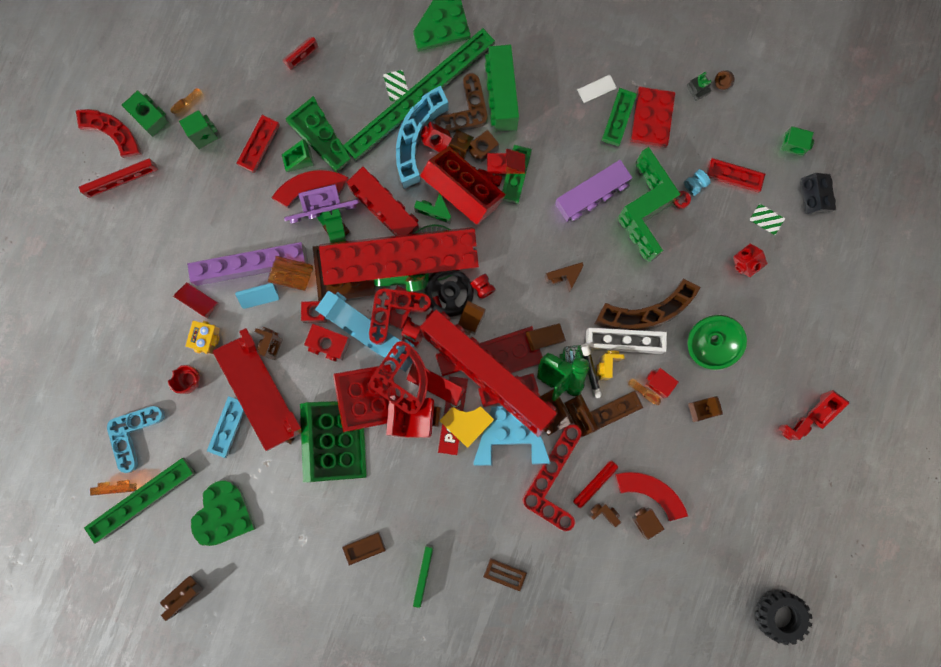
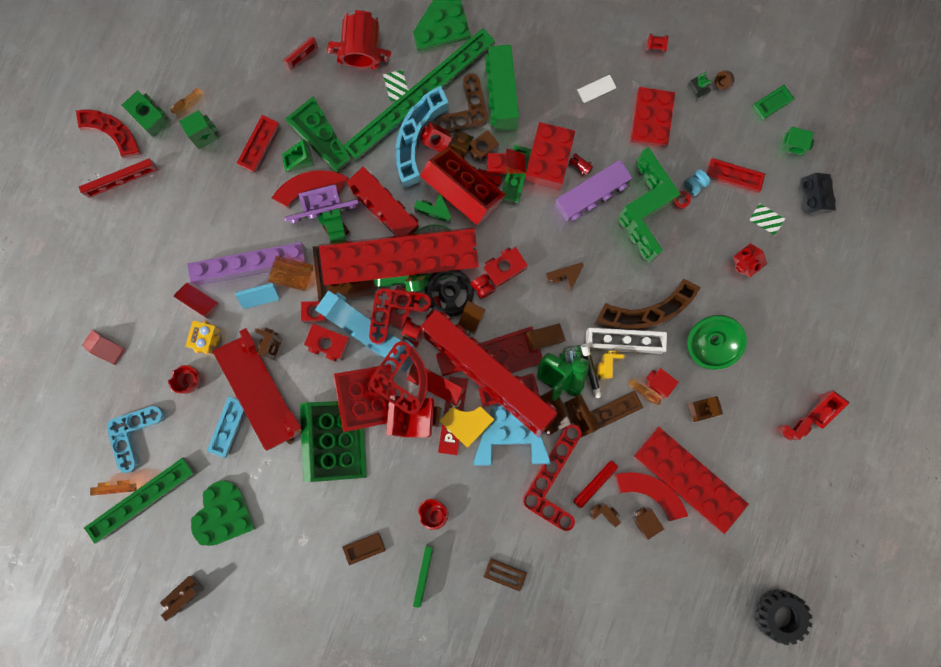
green plate [601,88,637,147] -> none
none -> slope [82,329,125,365]
none -> red container [327,10,391,70]
none -> red hair [417,499,449,530]
none -> red brick [483,247,528,289]
none -> red brick [524,122,576,190]
none -> red pin [569,153,594,175]
none -> red plate [633,427,749,534]
none -> red bush [647,33,668,52]
none -> green tile [752,84,795,120]

